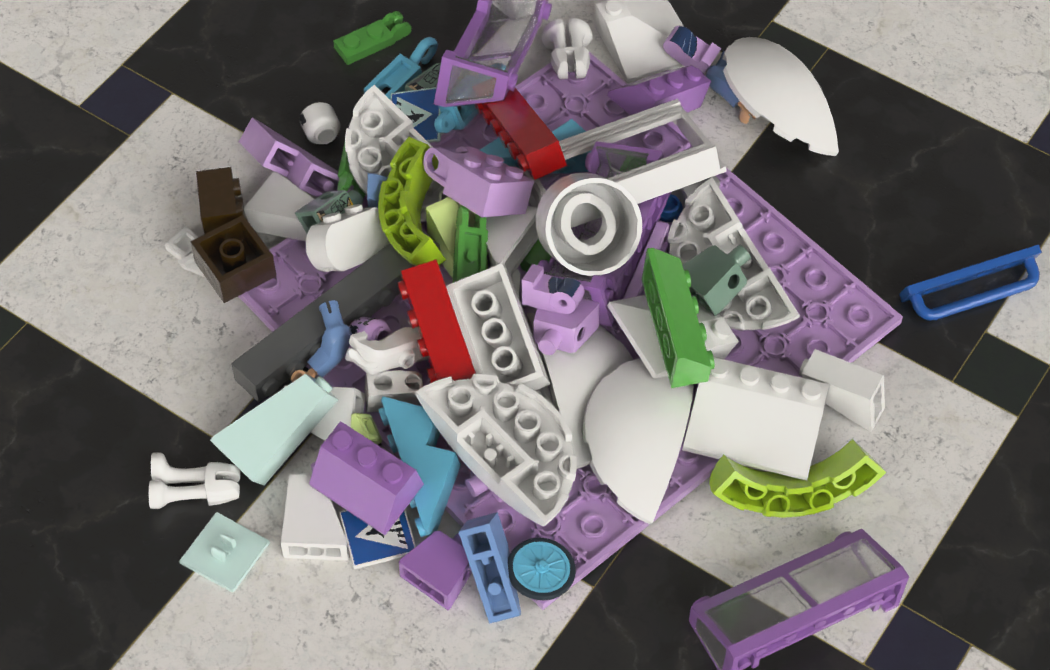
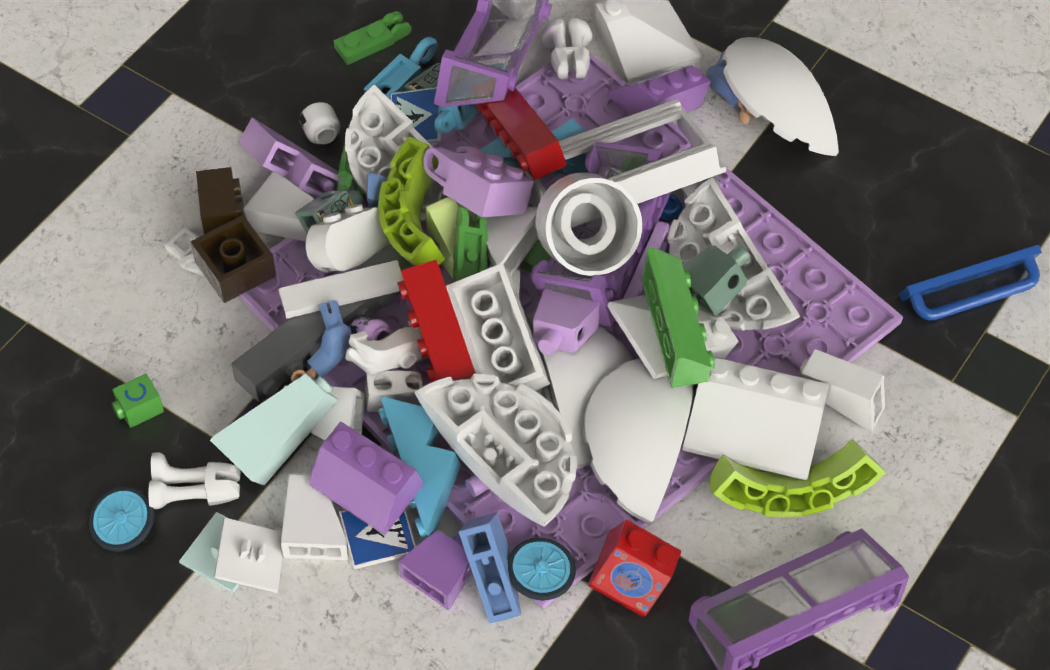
yellowish green slope [351,413,382,445] -> none
lavender leg [522,264,585,314] -> none
lavender leg [663,26,721,74] -> none
none -> medium azure wheel [89,486,155,552]
none -> bright green brick [111,373,164,428]
none -> white piece [214,518,283,593]
none -> white tile [278,260,402,319]
none -> red slope [588,519,681,617]

